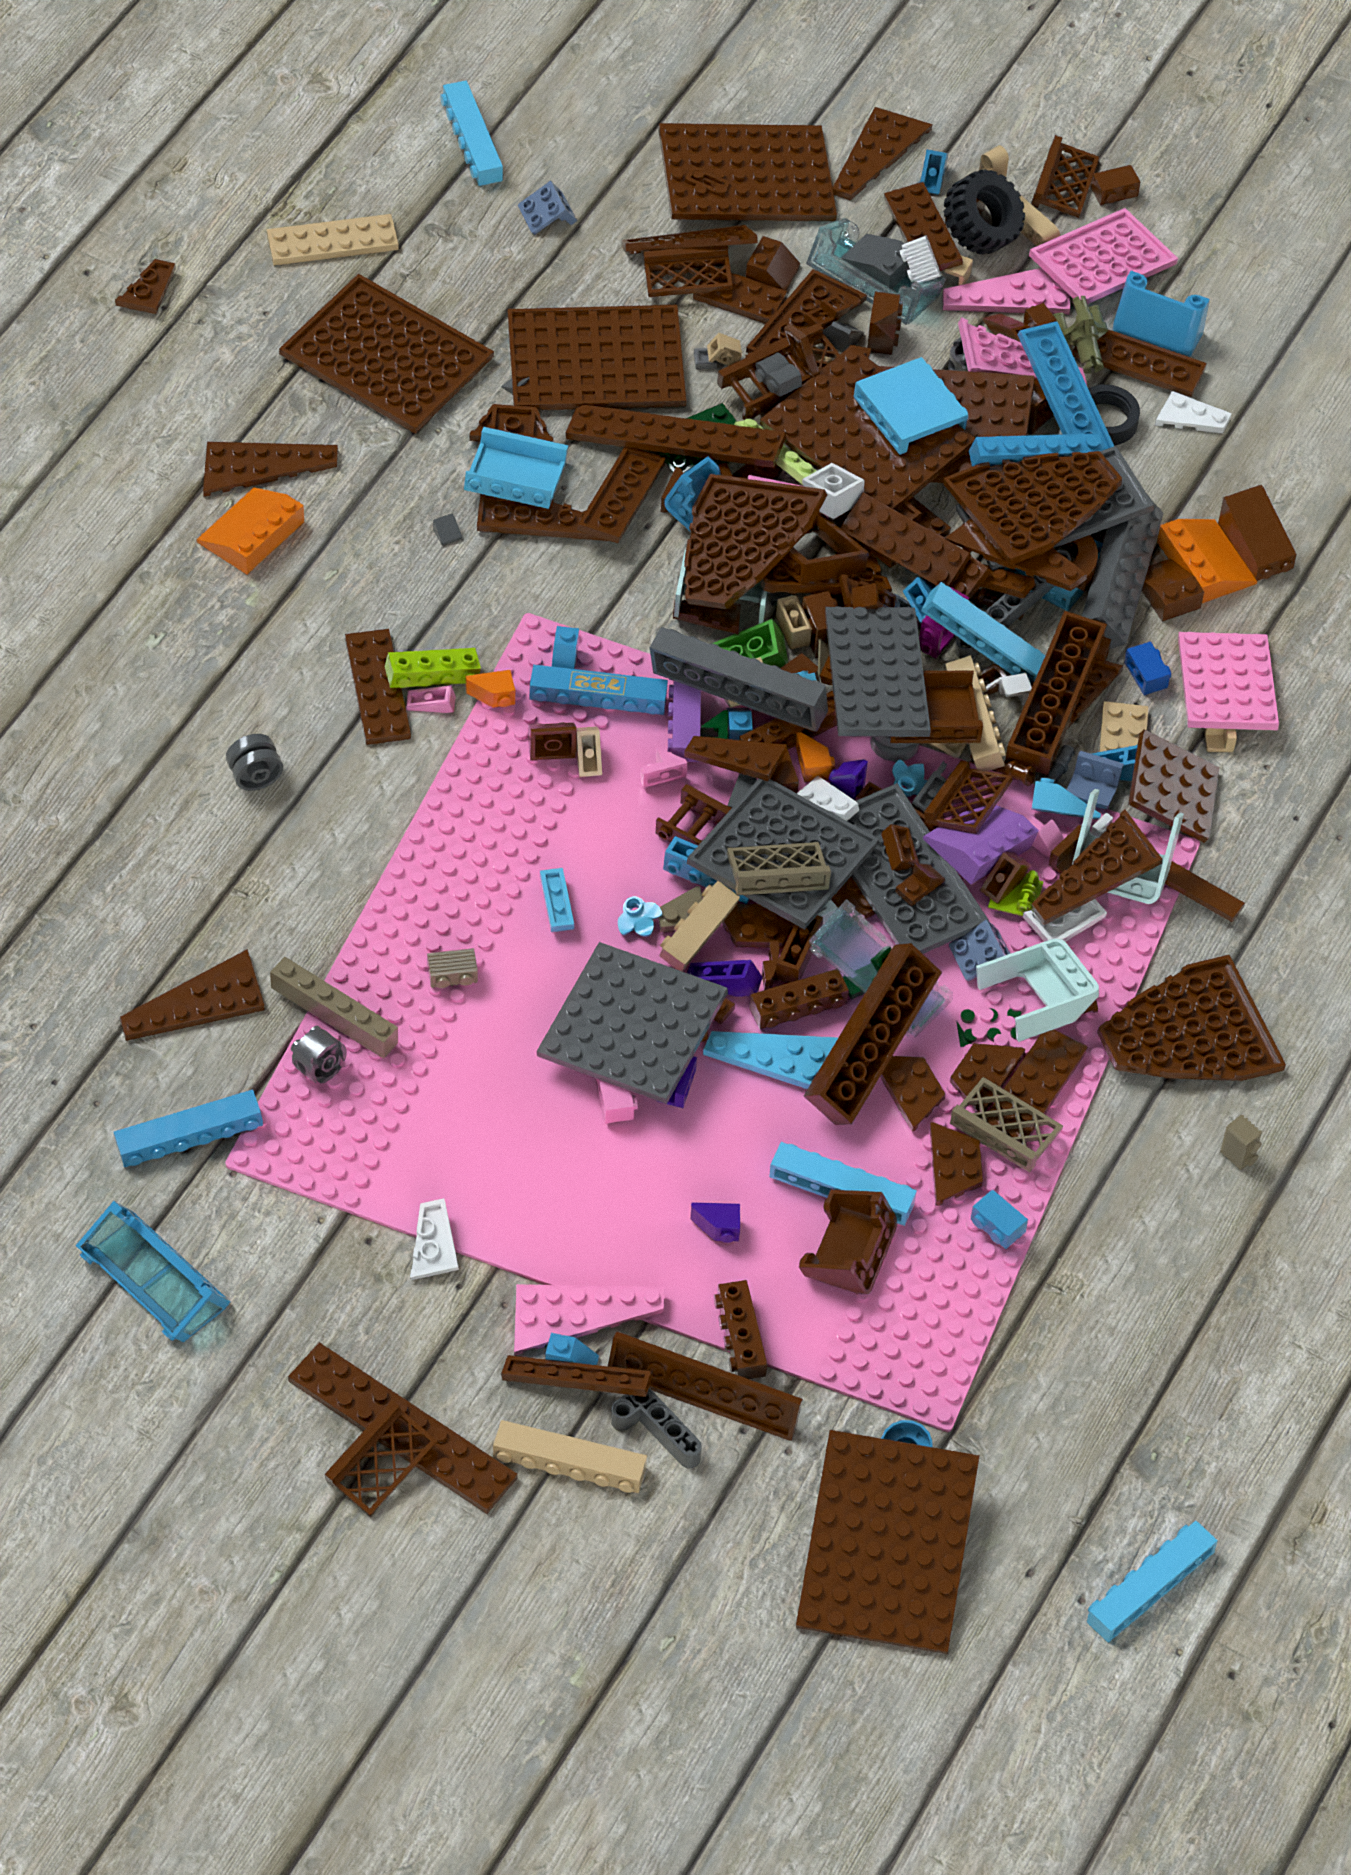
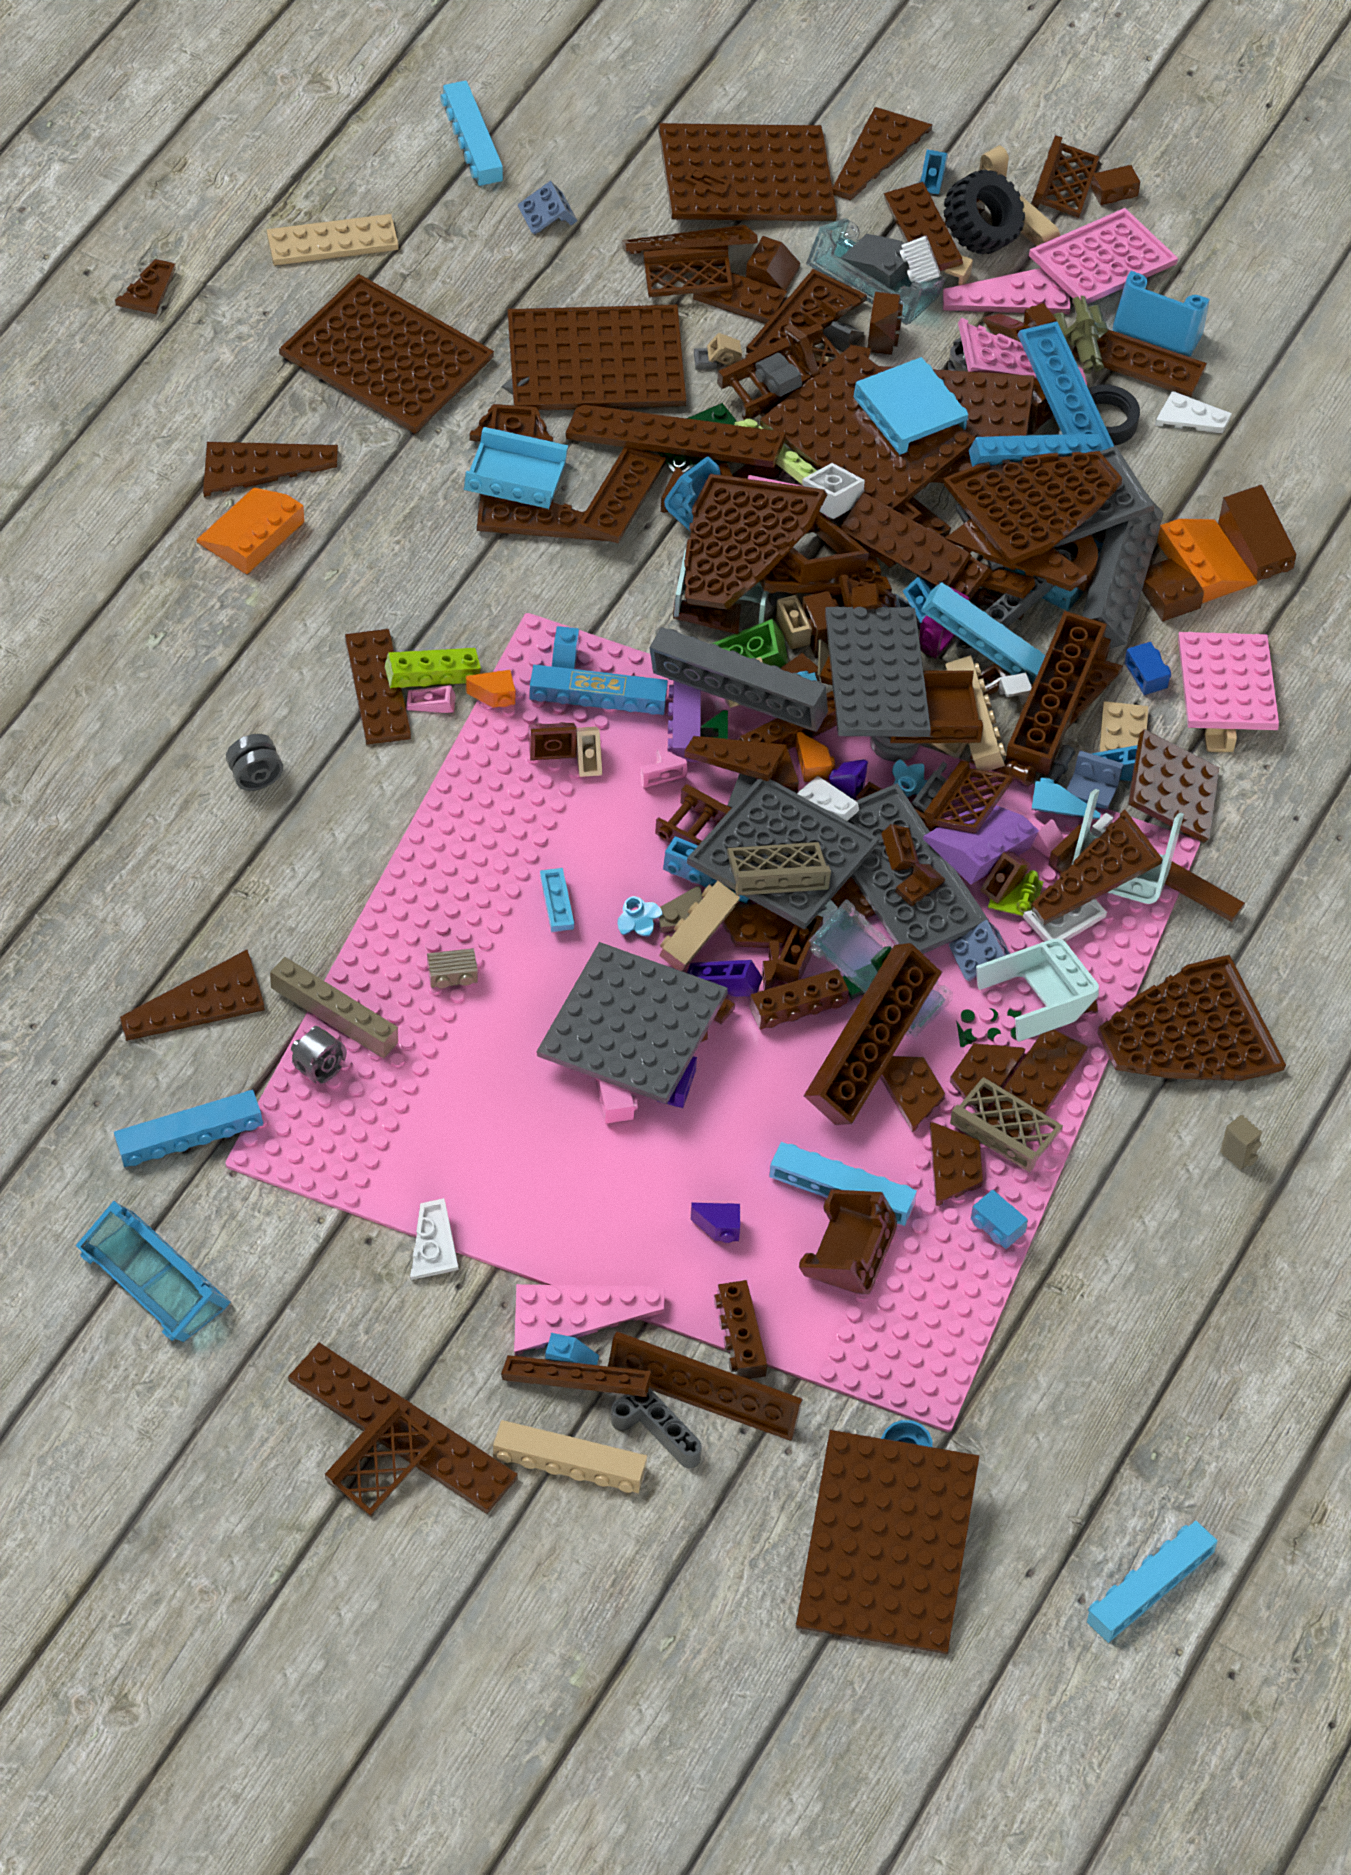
dark grey slope [433,513,462,545] -> none
medium azure wing [703,1031,838,1089] -> none
dark azure slope [726,708,753,740] -> none

